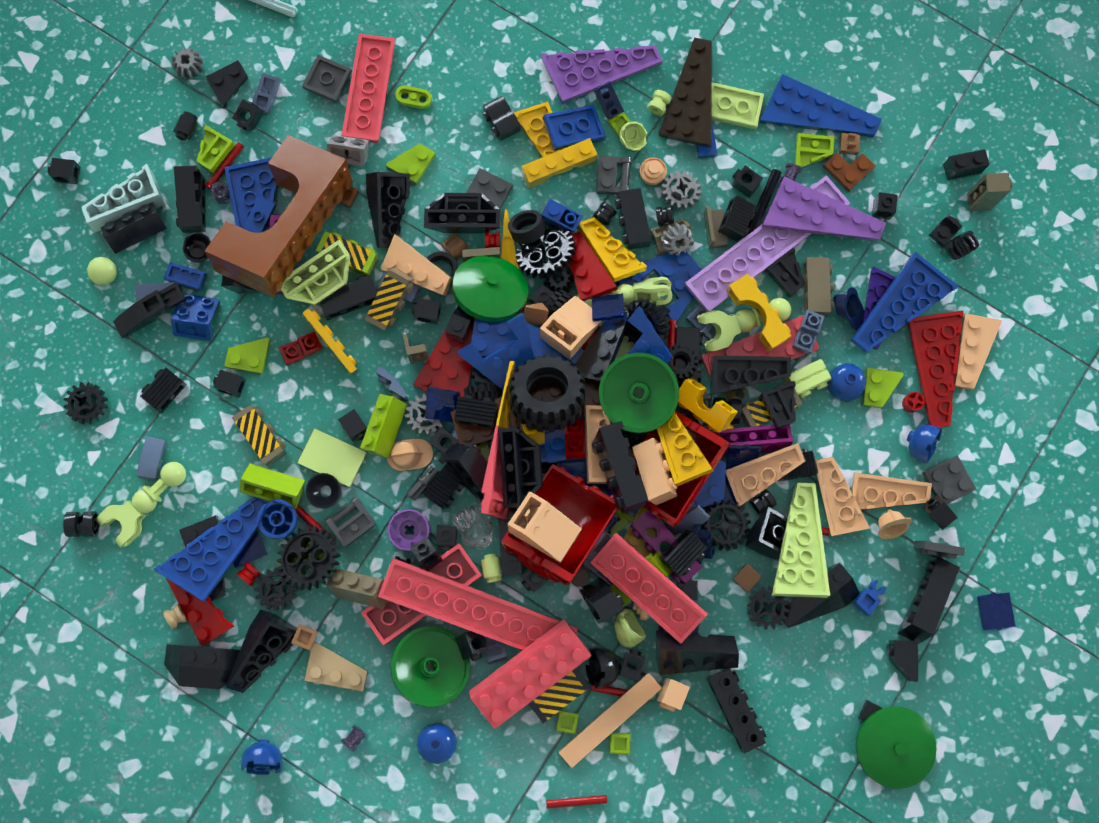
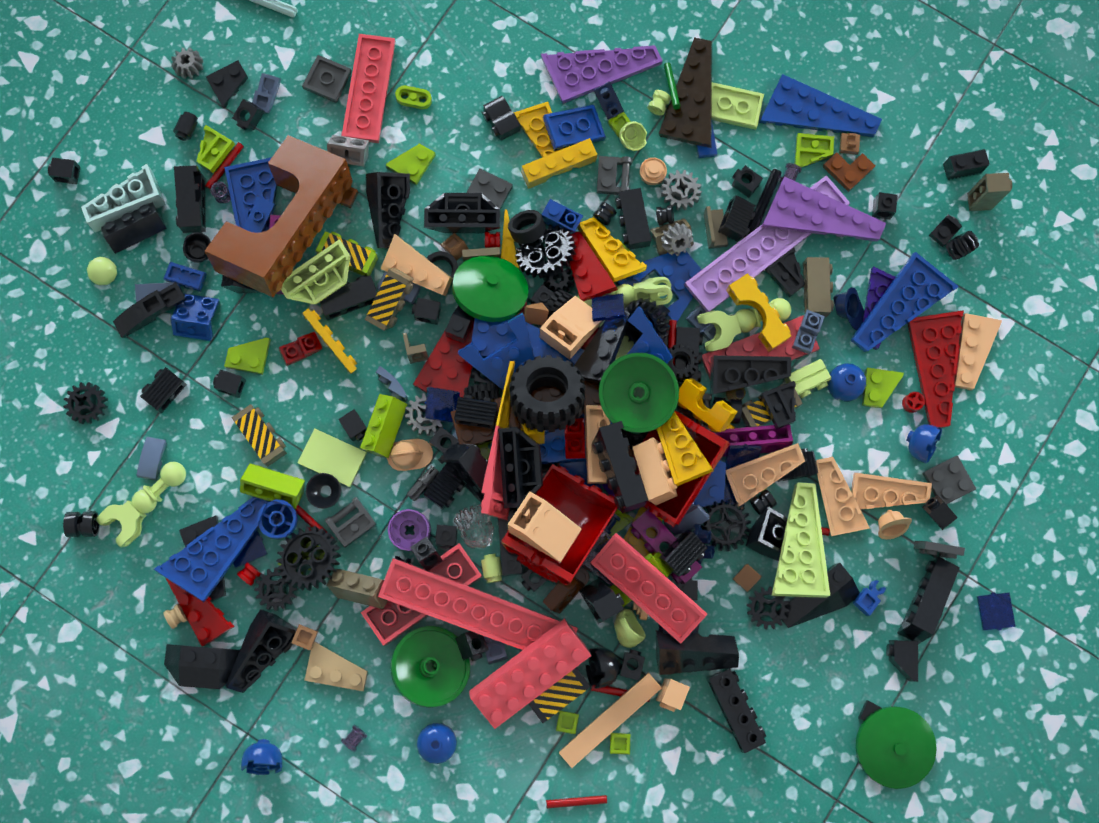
none -> reddish brown slope [543,577,585,614]
none -> green bar [664,62,680,109]

